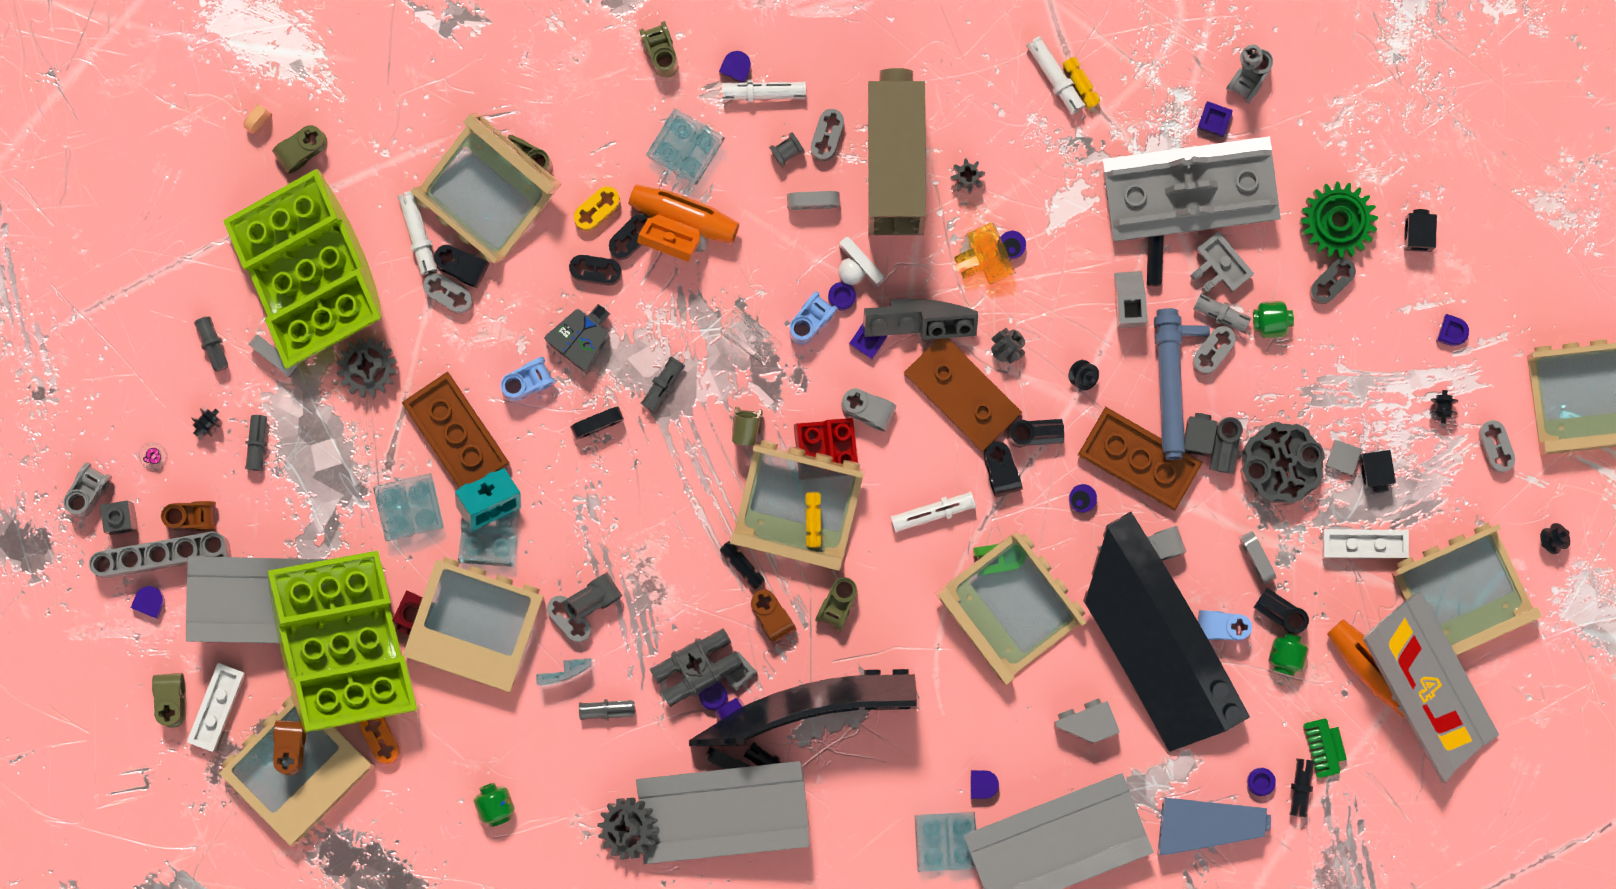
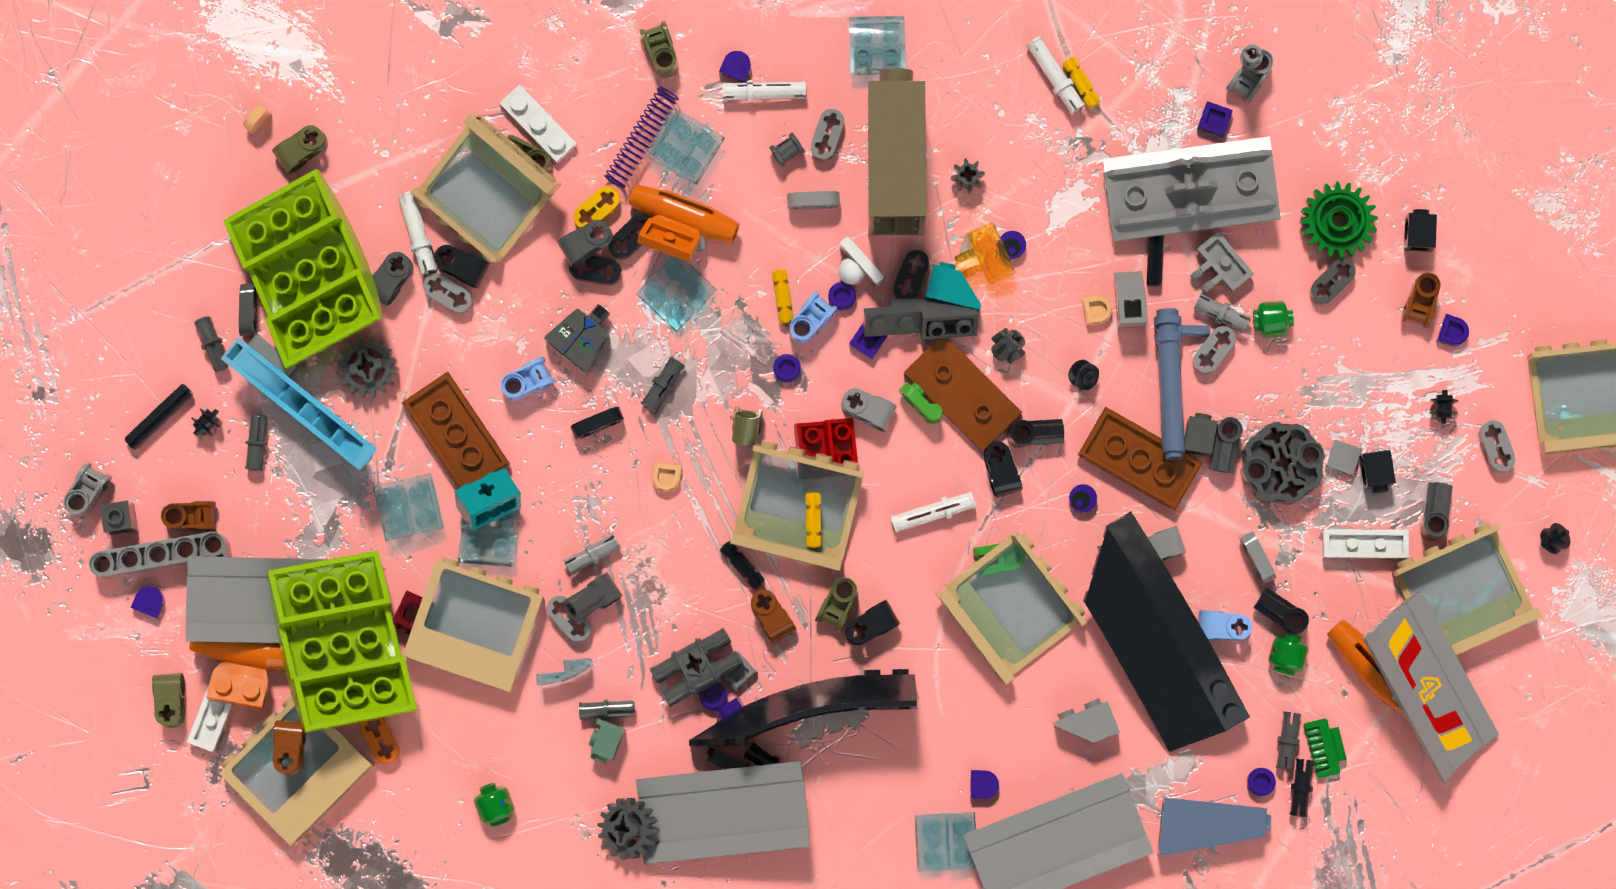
clear tile [138,442,168,471] -> none
none -> black axle [124,384,193,450]
none -> orange plate [189,642,285,710]
none -> medium azure arch [221,337,378,471]
none -> dark grey beam [238,284,257,336]
none -> dark grey piece [372,252,413,306]
none -> white plate [499,84,577,164]
none -> dark grey piece [557,220,613,267]
none -> light grey pin [563,533,621,576]
none -> sand green brick [589,719,626,764]
none -> dark purple piece [604,86,679,189]
none -> clear light blue slope [636,256,717,332]
none -> light nougat tile [652,462,682,492]
none -> yellow axle [772,269,794,324]
none -> dark purple tile [773,354,801,383]
none -> black piece [845,599,901,645]
none -> clear light blue slope [849,16,906,75]
none -> black beam [893,250,929,299]
none -> bright green plate [898,382,942,425]
none -> teal slope [925,262,981,314]
none -> light nougat tile [1082,295,1113,326]
none -> dark grey pin [1275,711,1302,770]
none -> dark orange piece [1401,272,1441,329]
none -> dark grey piece [1420,482,1453,541]

